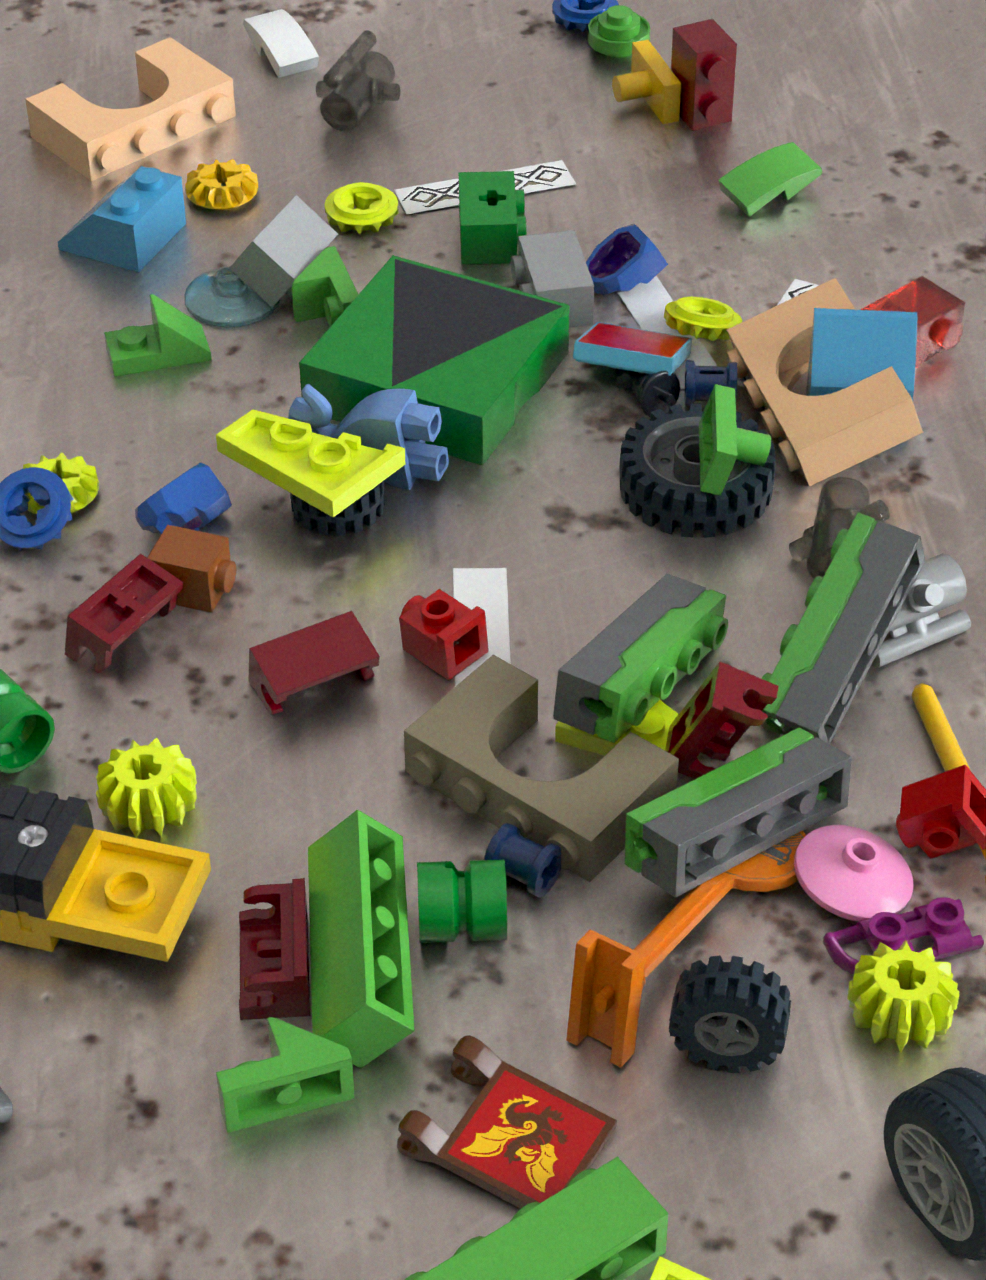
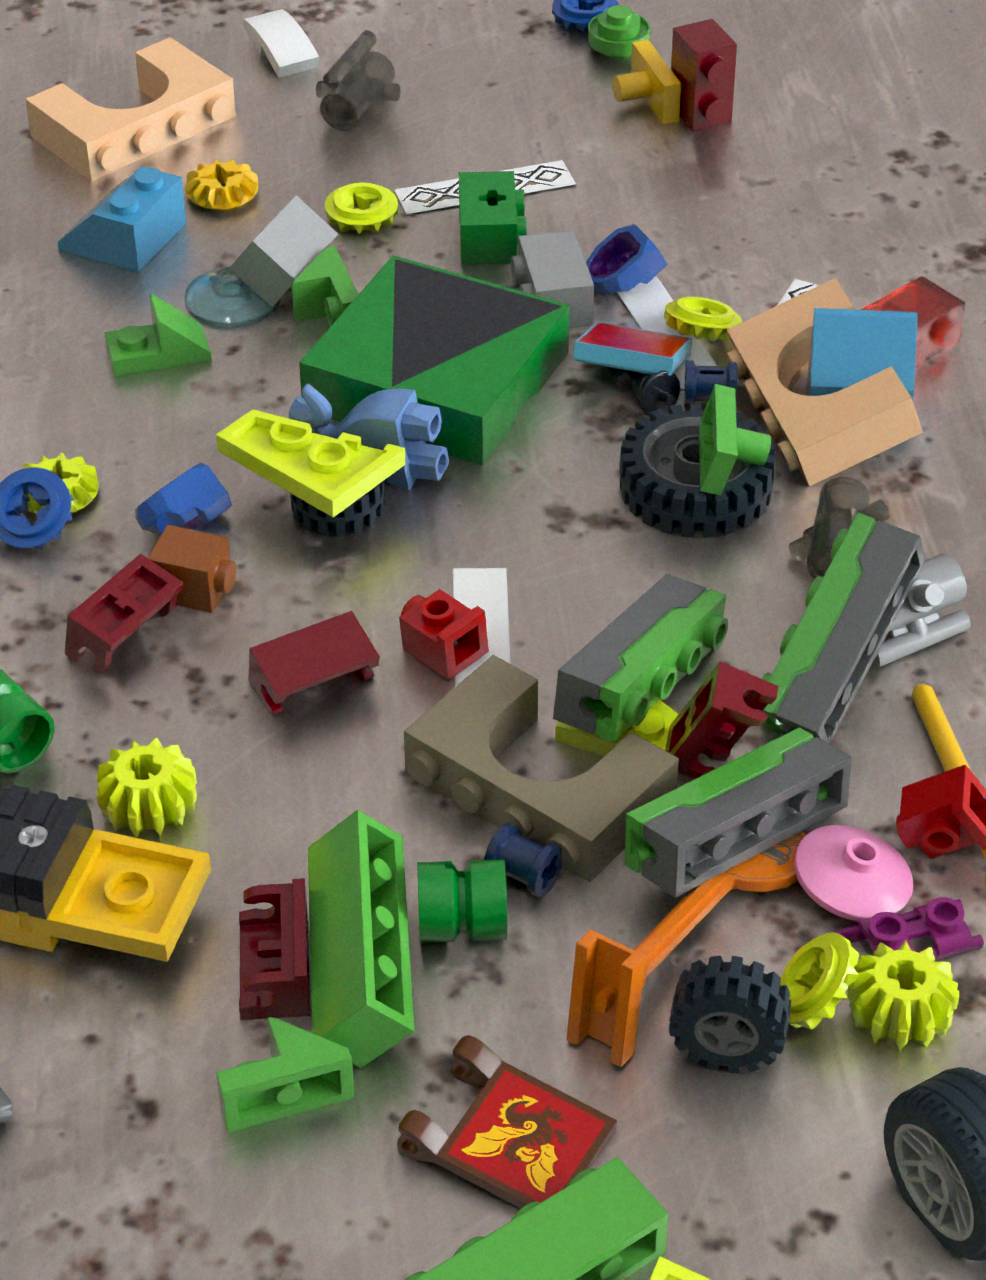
bright green slope [718,142,823,217] -> none
none -> neon yellow gear [780,932,859,1030]

